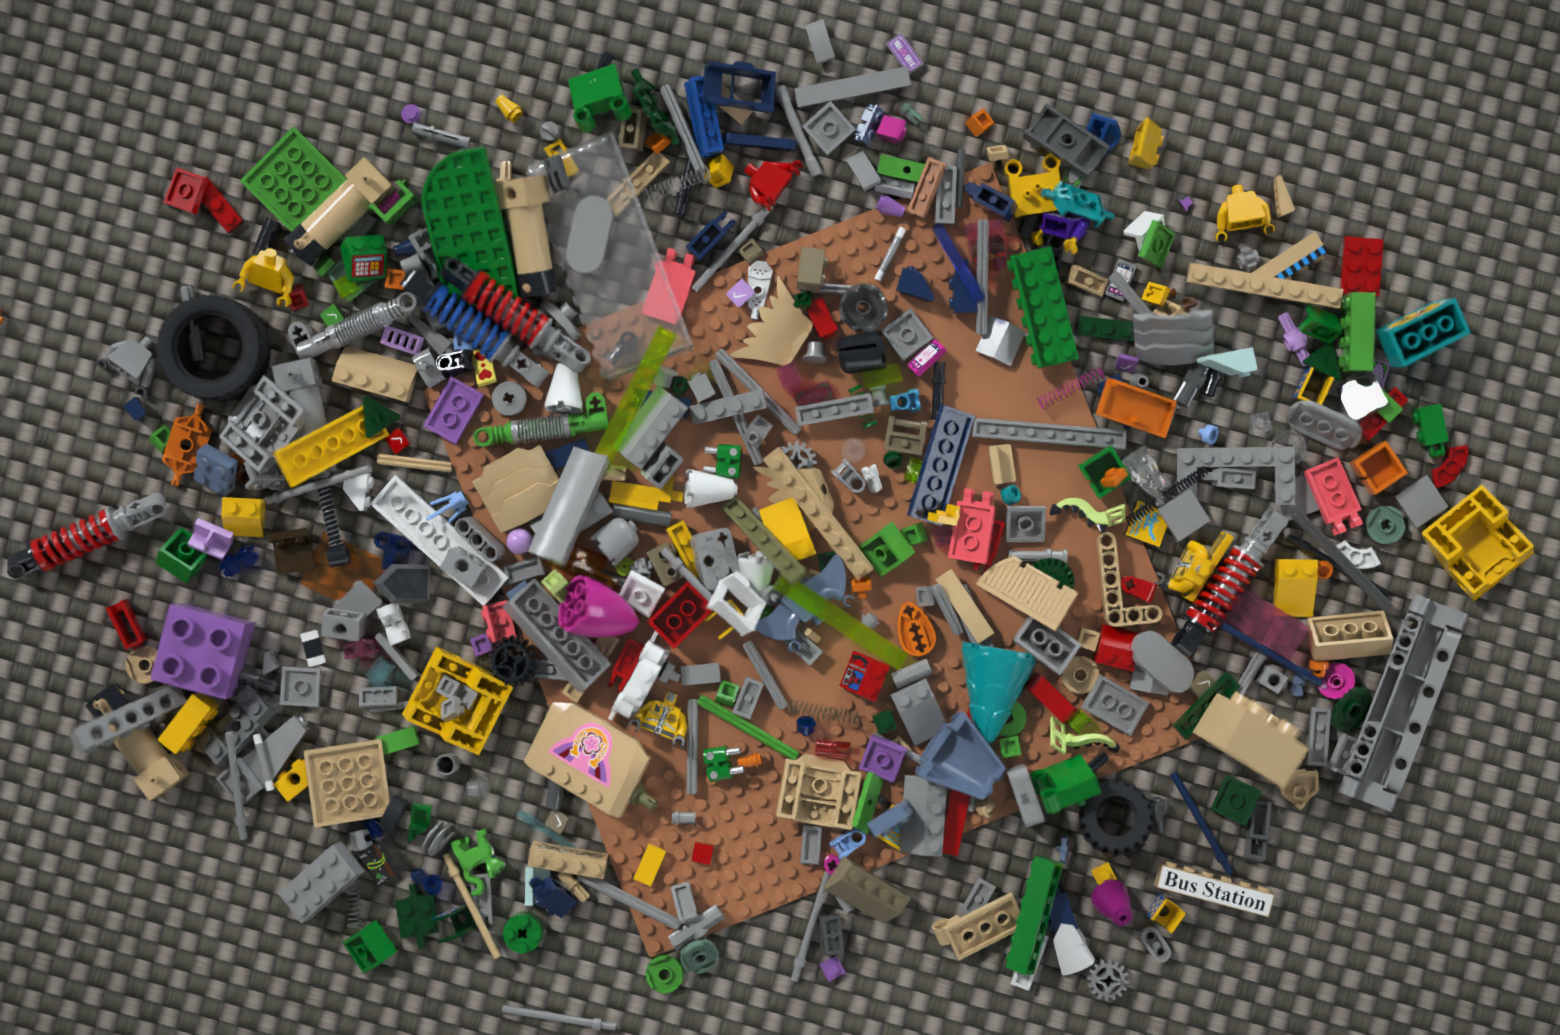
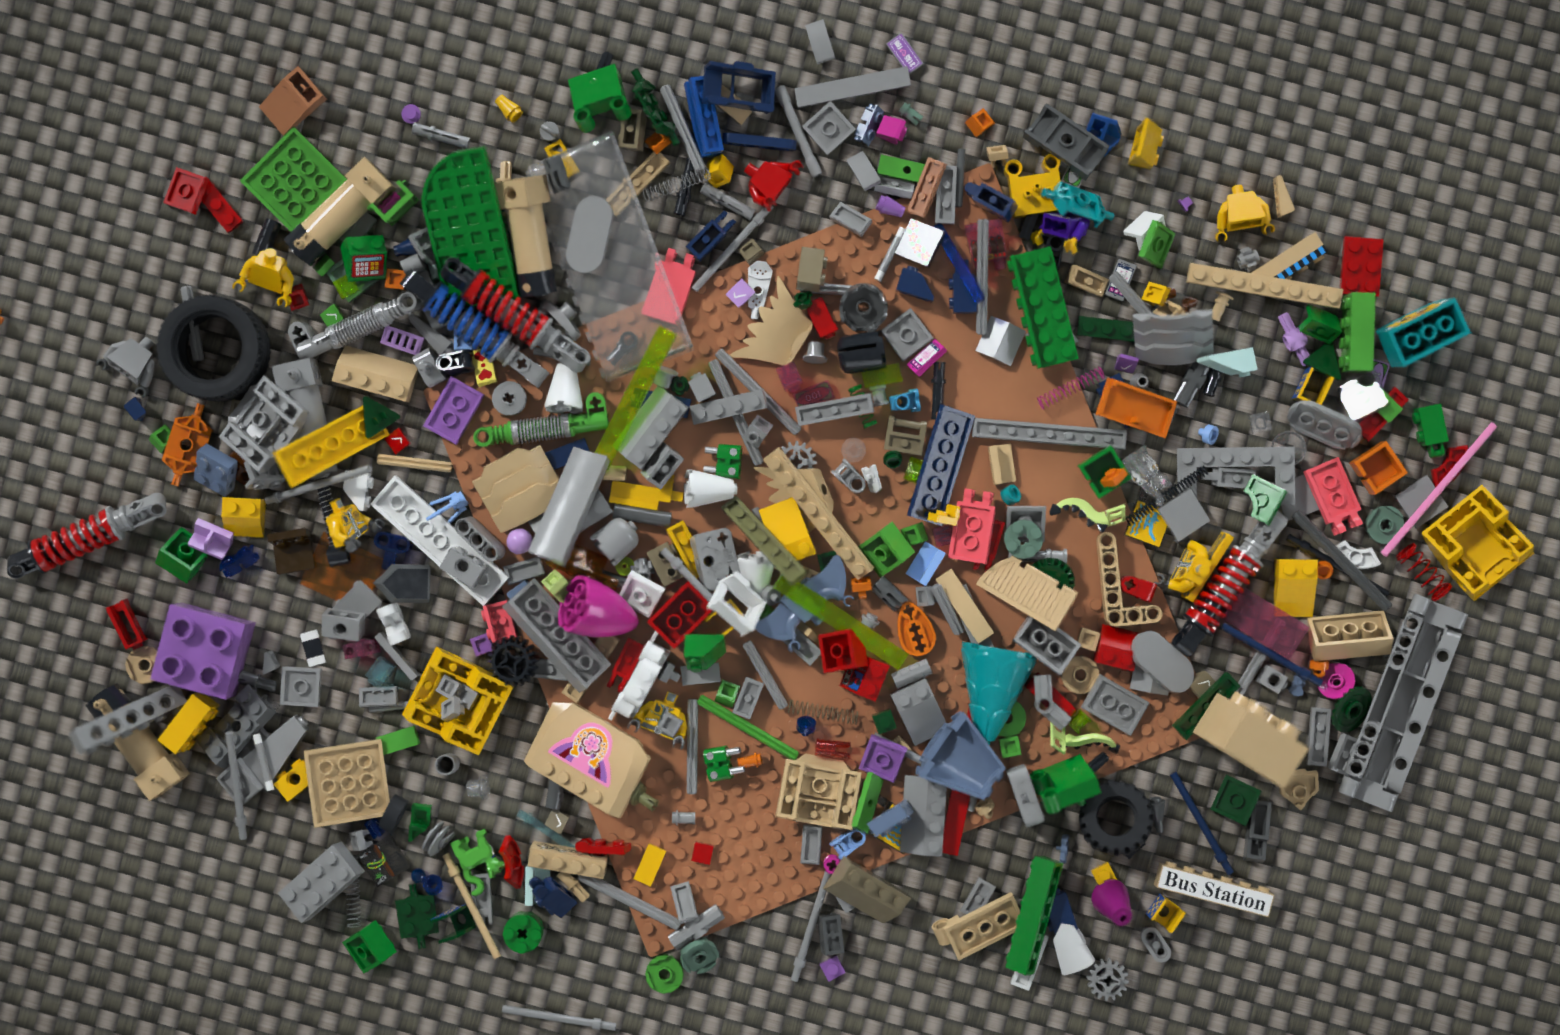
none -> nougat slope [259,66,327,136]
none -> yellow torso [326,498,385,552]
none -> red tile [499,835,524,889]
none -> red hinge [575,838,631,855]
none -> light grey tile [657,711,683,738]
none -> green slope [684,635,726,672]
none -> light grey pin [700,182,756,221]
none -> red slope [818,629,868,673]
none -> light grey tile [829,202,872,237]
none -> dark grey arm [872,576,908,612]
none -> tile [895,219,946,268]
none -> light blue panel [905,541,946,586]
none -> sand green plate [1004,520,1043,559]
none -> light grey piece [1034,675,1071,730]
none -> tan pin [1212,291,1234,322]
none -> tile [1244,474,1287,526]
none -> bright pink piece [1381,422,1497,557]
none -> red piece [1396,543,1452,601]

